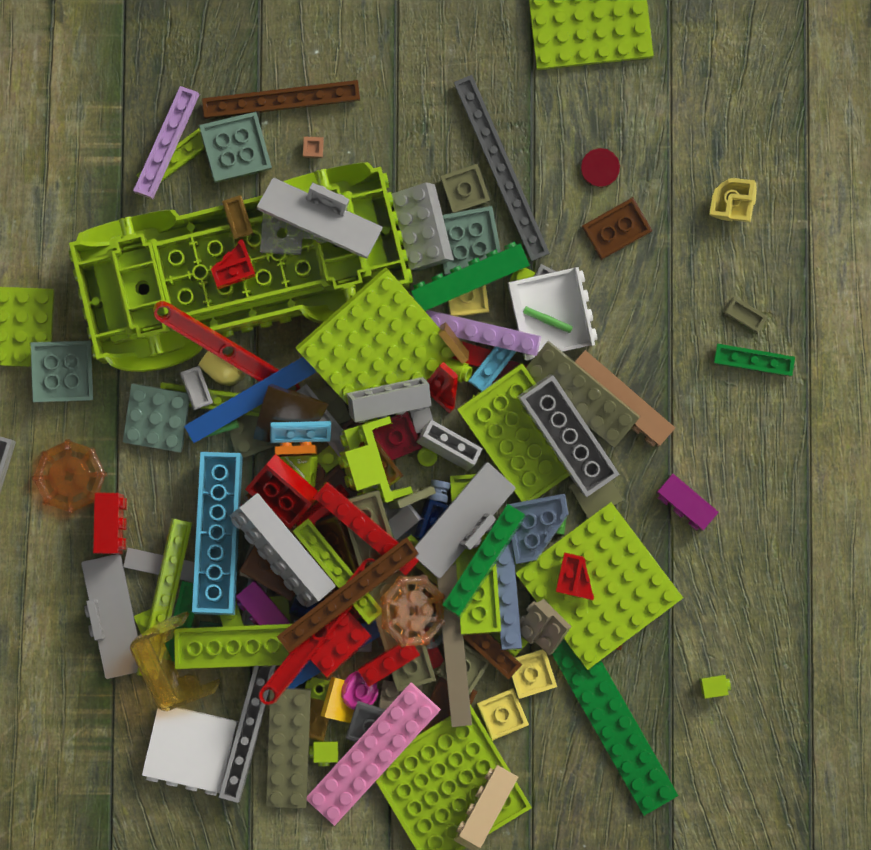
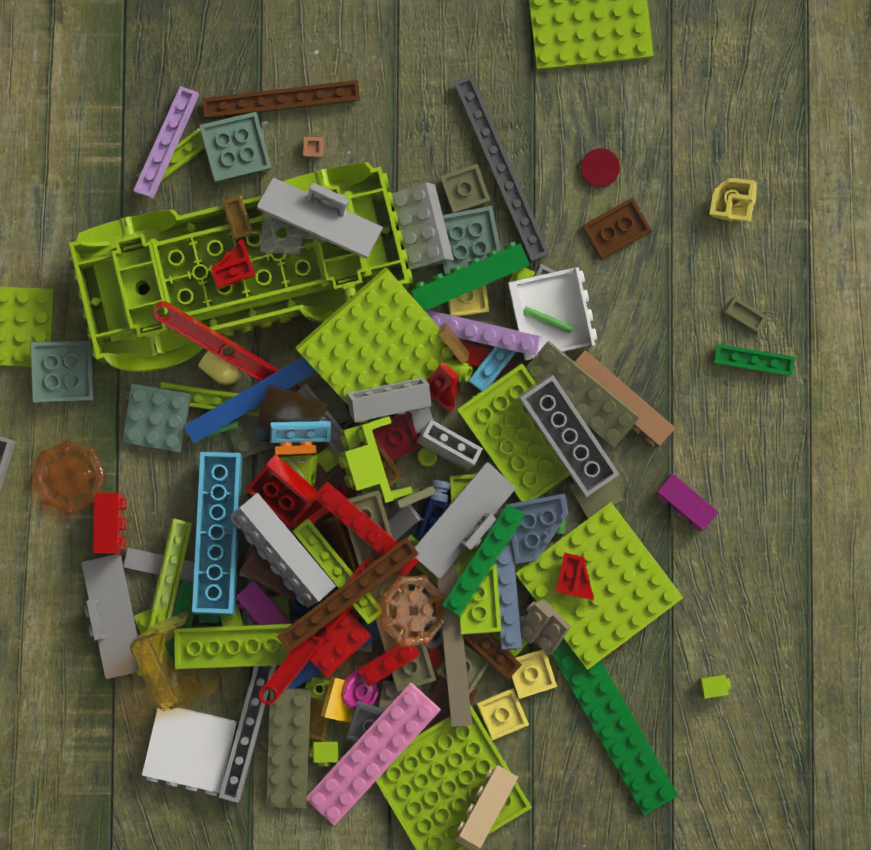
light grey tile [180,366,213,410] -> none
none -> dark green tile [199,614,221,626]

